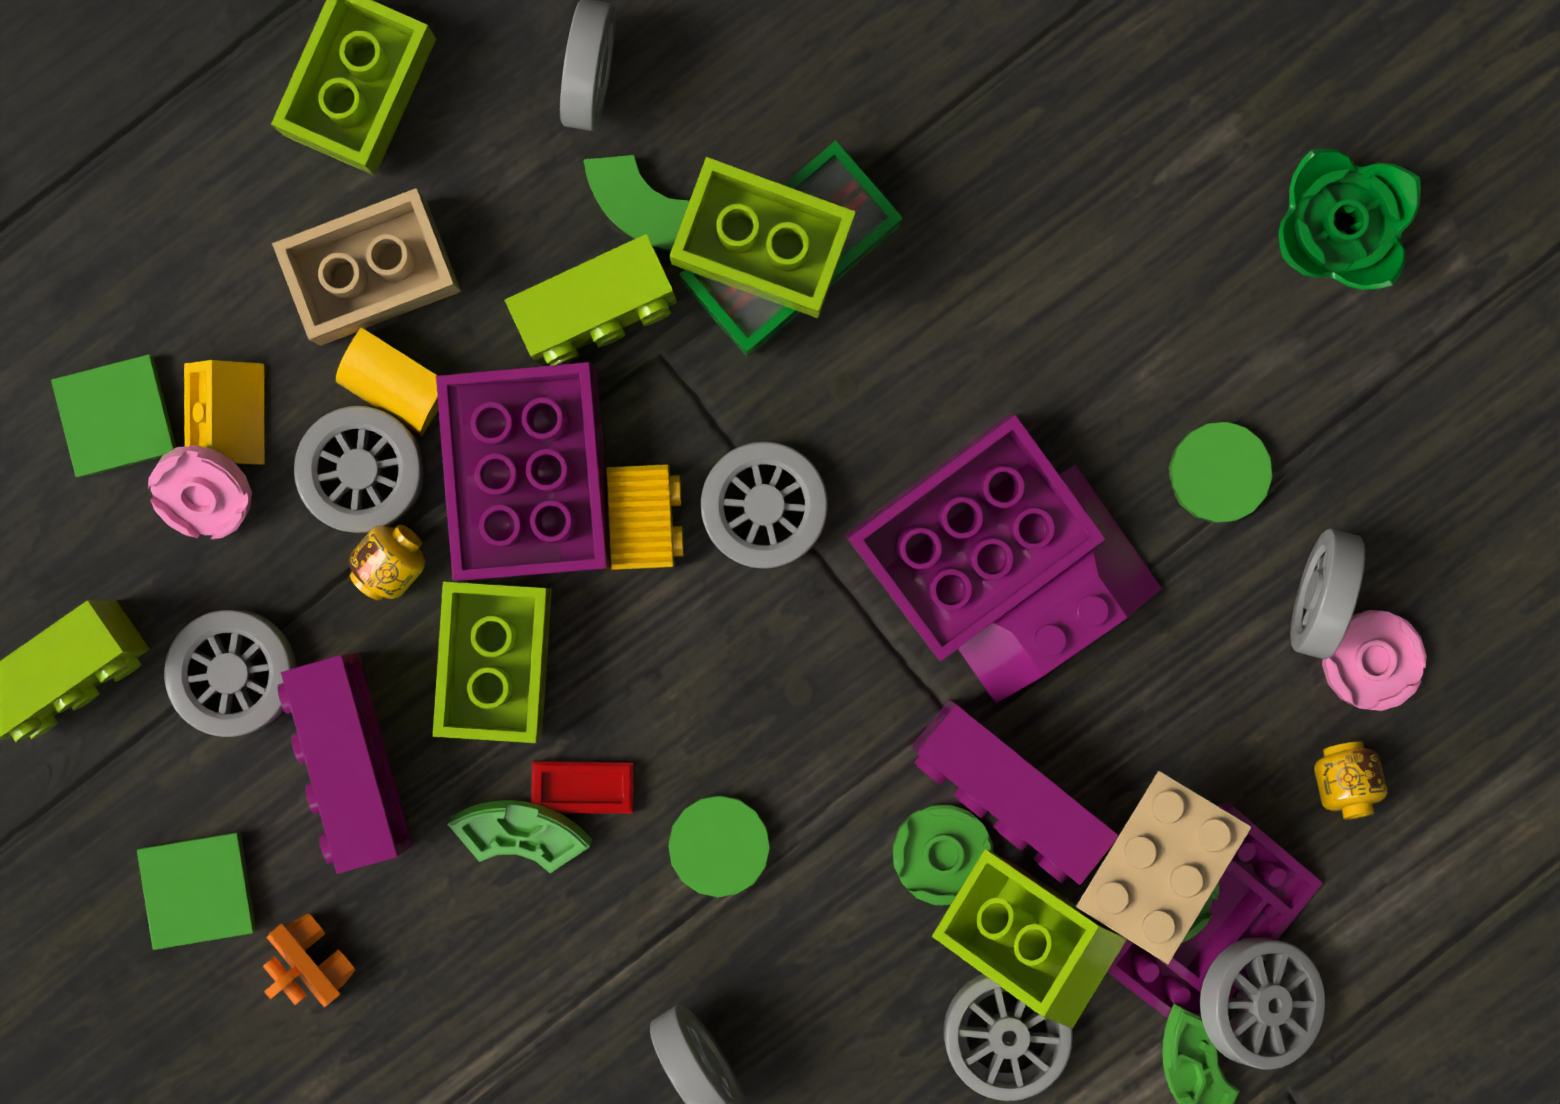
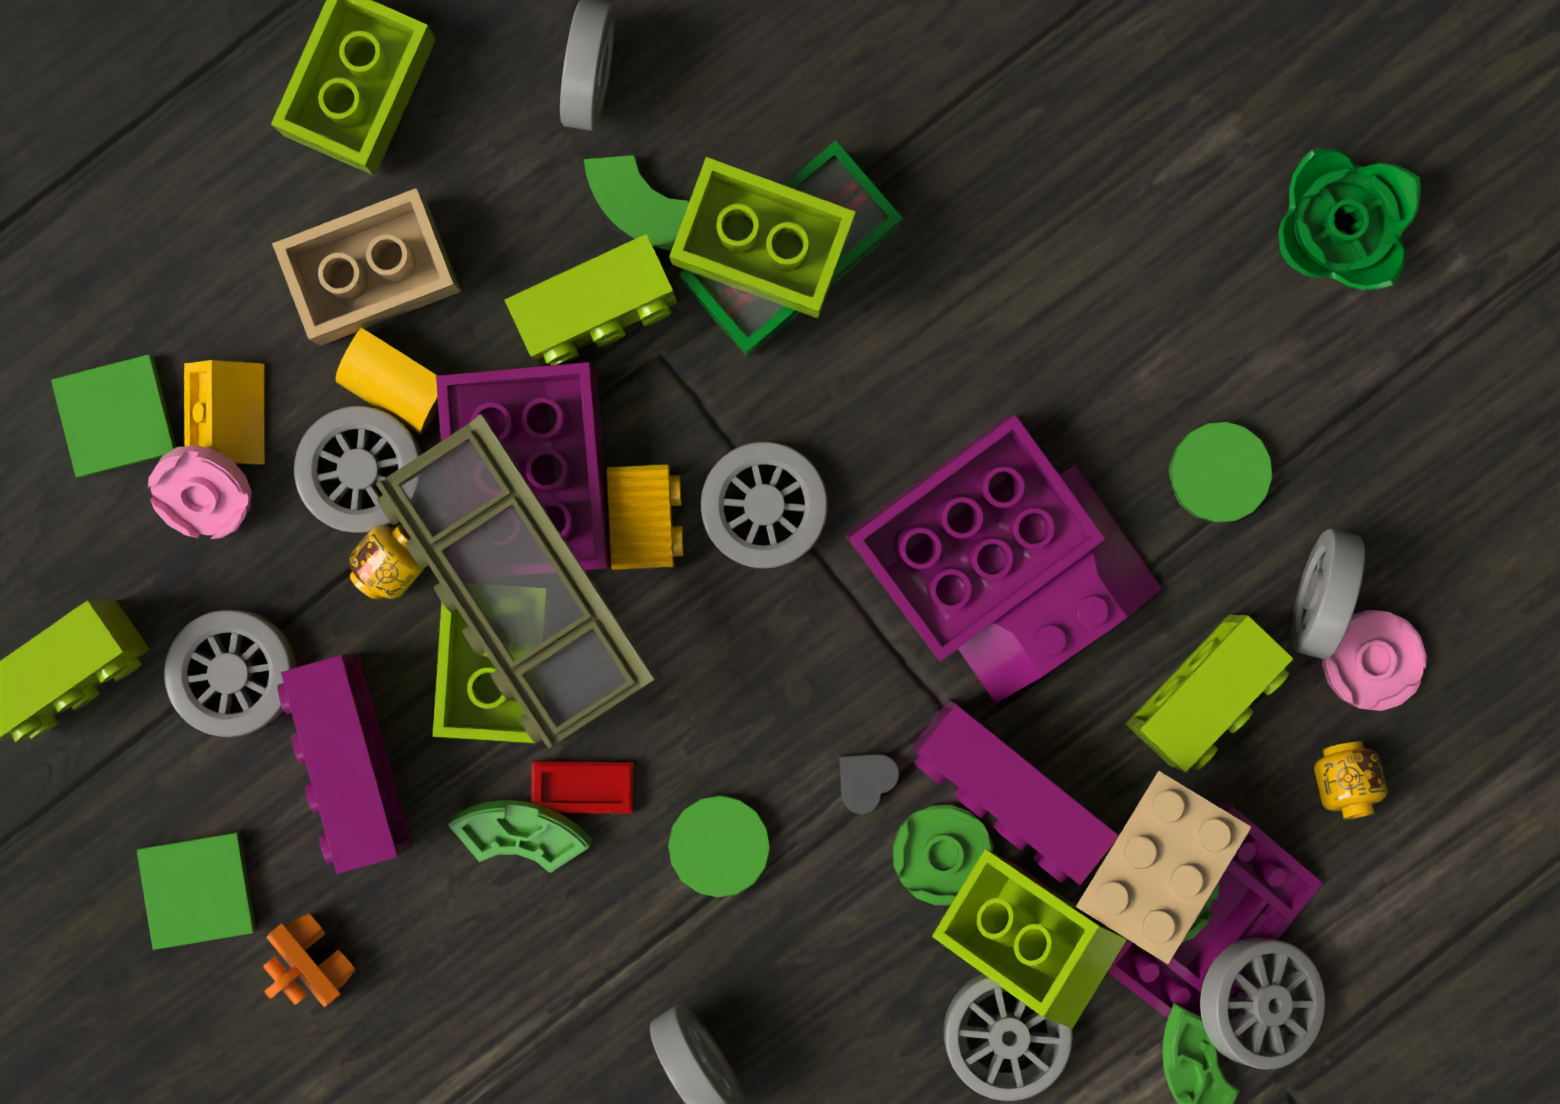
none -> window [376,414,657,749]
none -> dark grey tile [839,753,899,814]
none -> lime brick [1126,615,1293,773]

